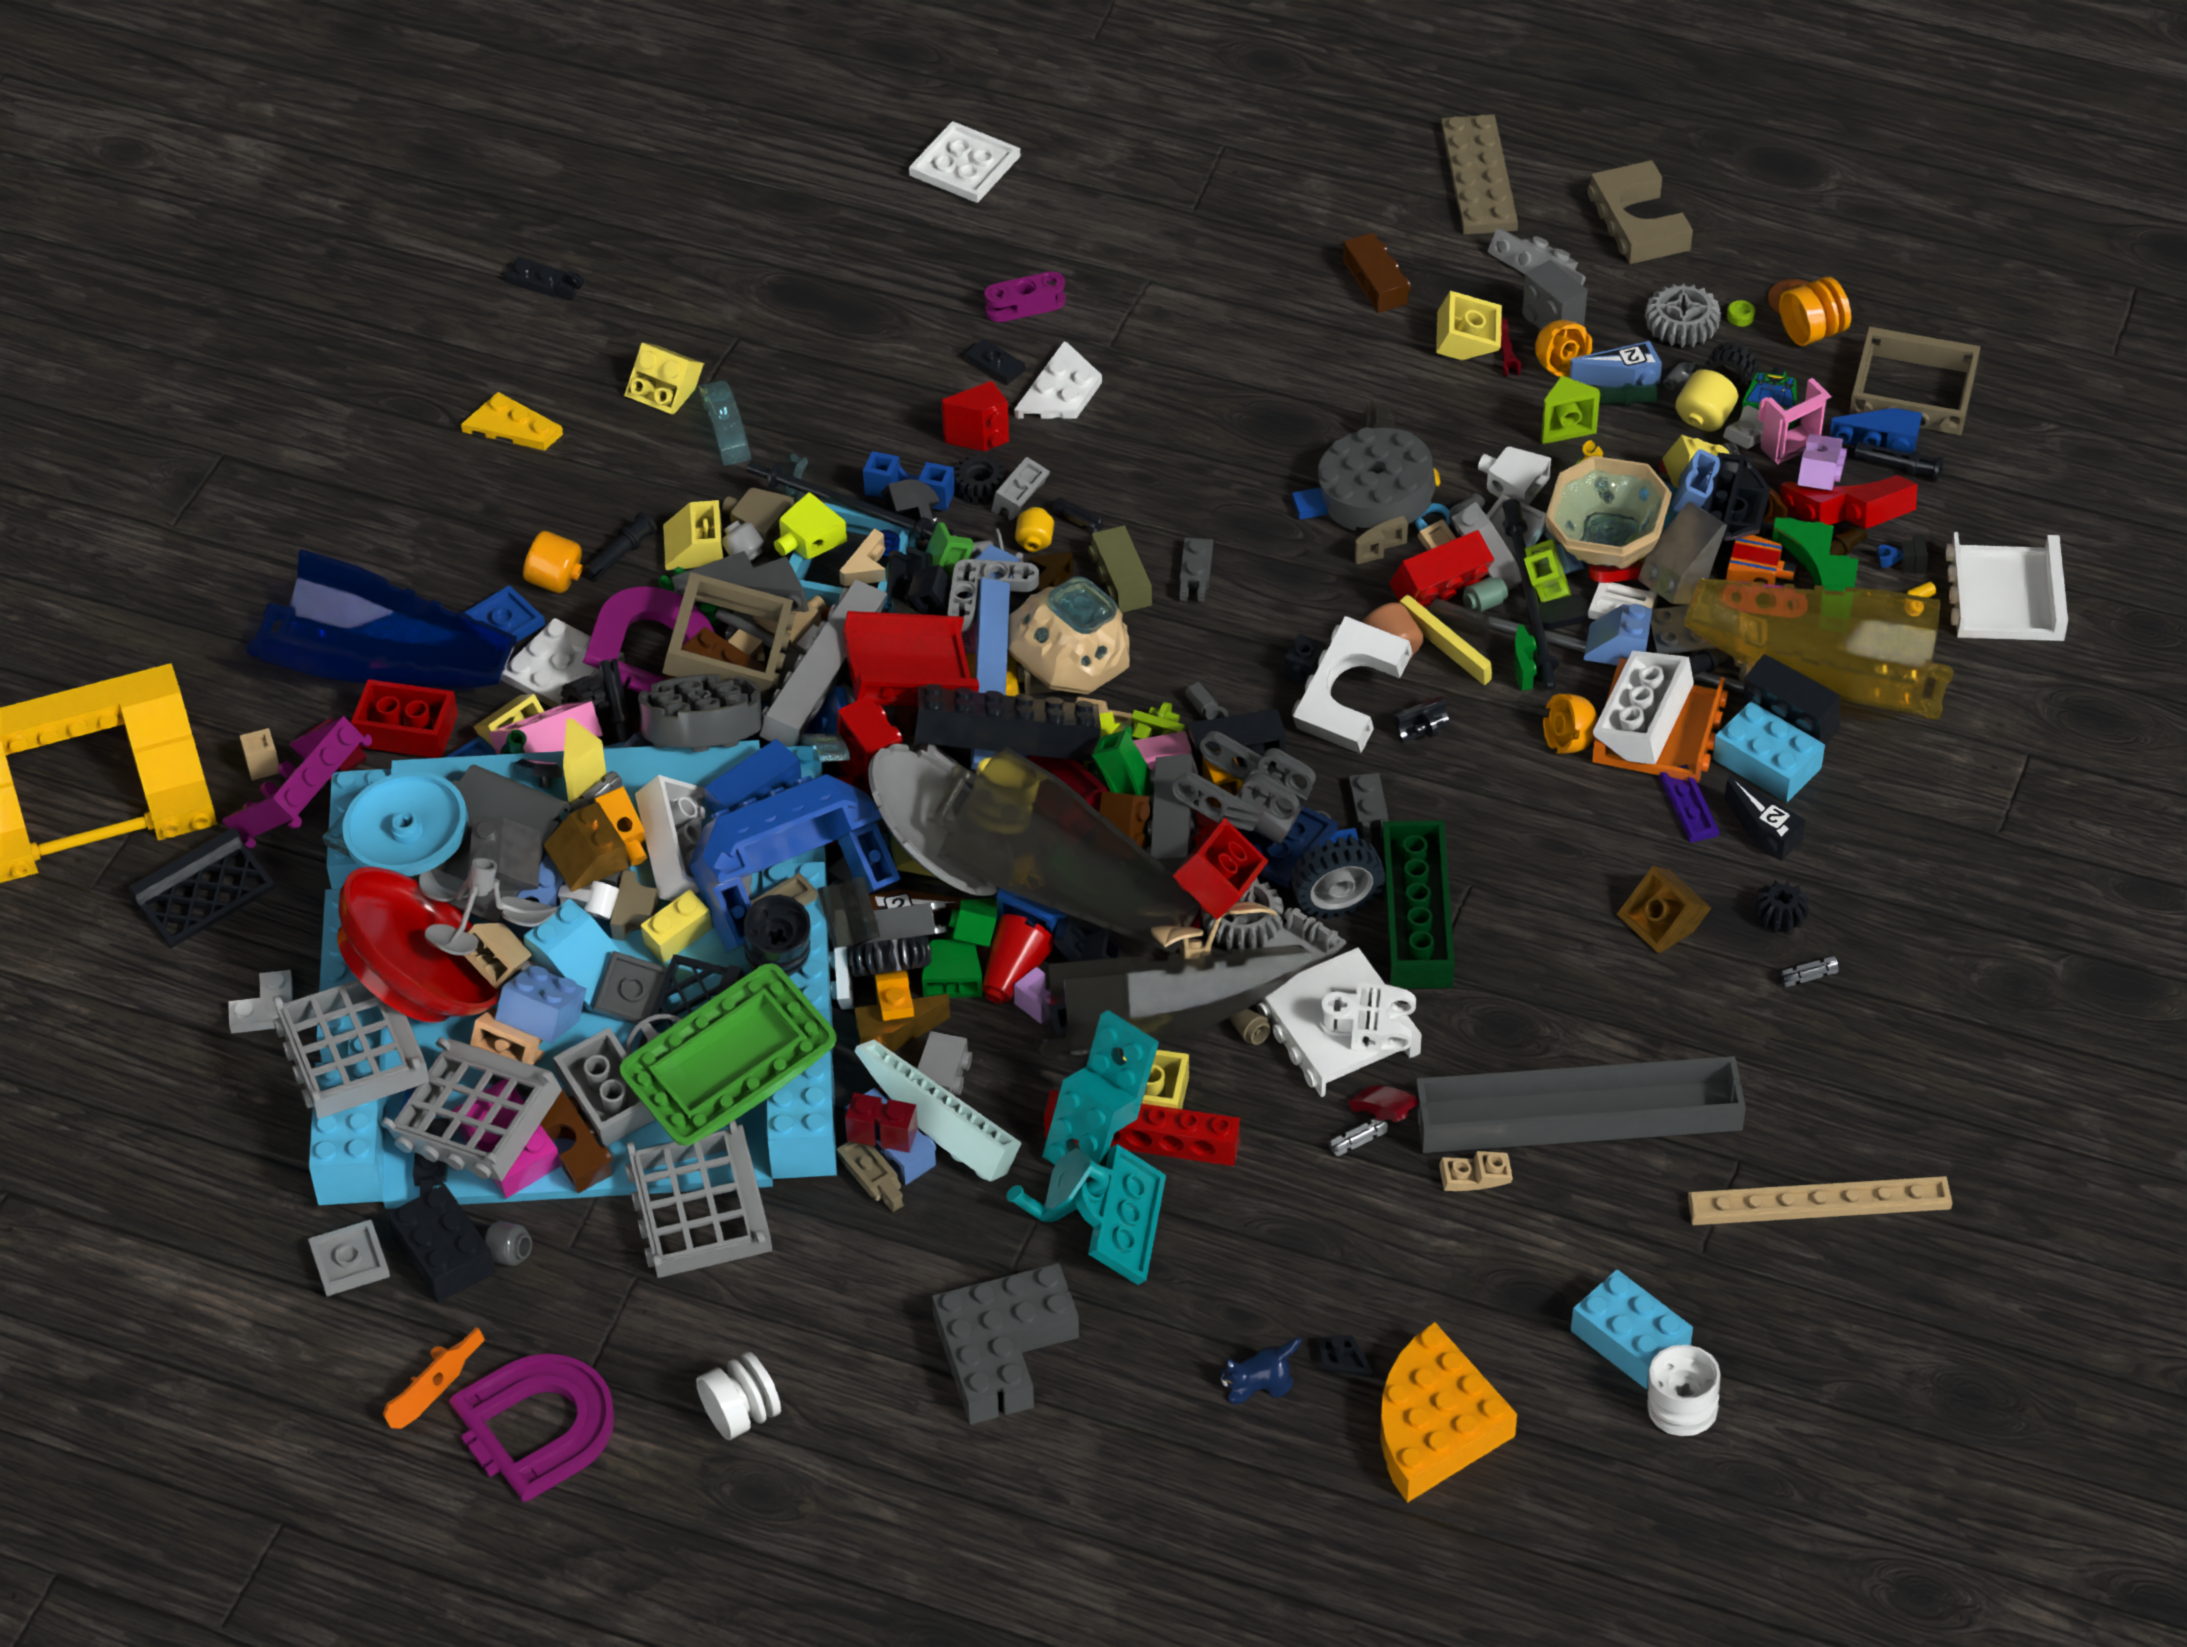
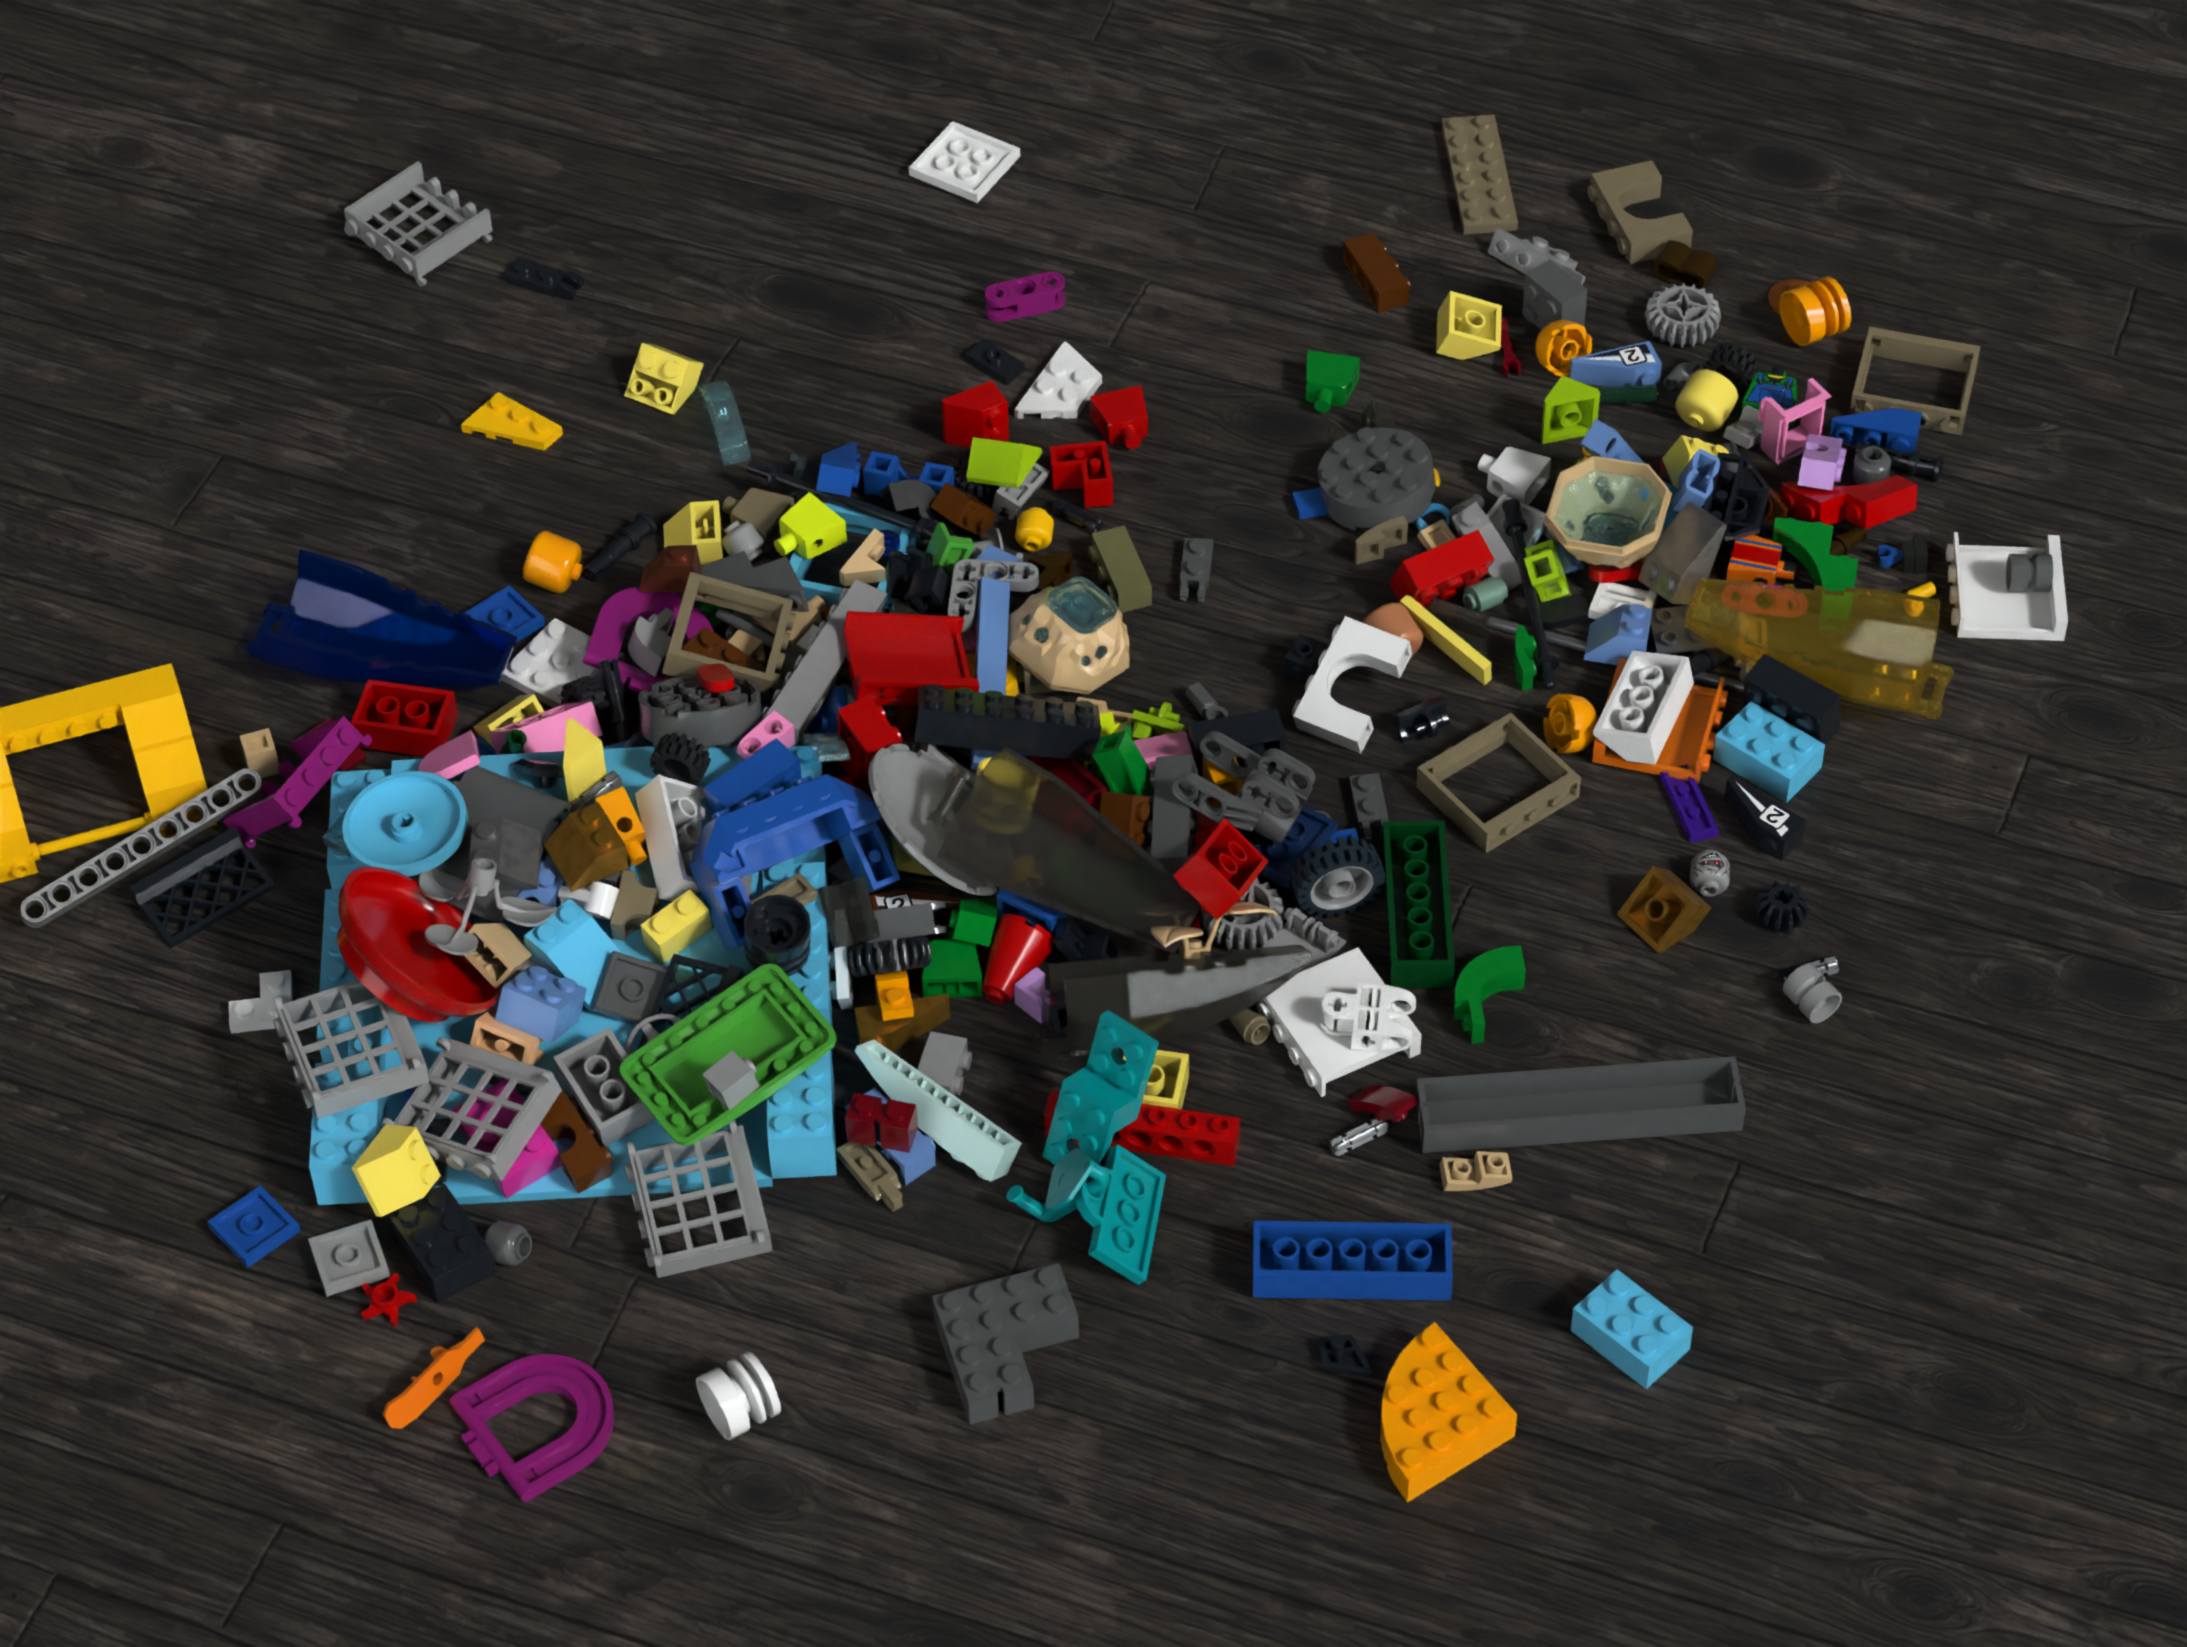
dark blue animal [1220,1337,1302,1404] -> none
white wheel [1647,1345,1721,1436] -> none
tan tile [1688,1176,1952,1225] -> none
lime tile [1727,300,1755,327] -> none
none -> light grey beam [21,768,261,928]
none -> blue plate [207,1185,301,1268]
none -> light grey window [344,161,492,287]
none -> light yellow slope [352,1124,441,1217]
none -> red animal [361,1273,417,1326]
none -> bright pink tile [418,730,480,779]
none -> light grey brick [628,607,675,677]
none -> copper slope [640,545,702,592]
none -> black tyre [650,733,711,786]
none -> red tile [697,664,734,693]
none -> light grey brick [702,1050,759,1111]
none -> bright pink leg [736,710,795,760]
none -> blue slope [816,442,861,497]
none -> reddish brown brick [930,482,997,537]
none -> lime slope [967,437,1042,489]
none -> red brick [1049,441,1113,508]
none -> red torso [1090,385,1148,449]
none -> blue brick [1253,1221,1453,1301]
none -> green torso [1306,350,1360,412]
none -> dark tan window [1416,713,1581,853]
none -> green arch [1453,945,1526,1044]
none -> medium blue piece [1580,419,1644,463]
none -> dark brown brick [1652,240,1718,290]
none -> light grey head [1689,850,1730,897]
none -> light grey wheel [1783,964,1842,1023]
none -> dark grey head [1852,446,1891,485]
none -> dark grey wheel [2006,554,2053,592]

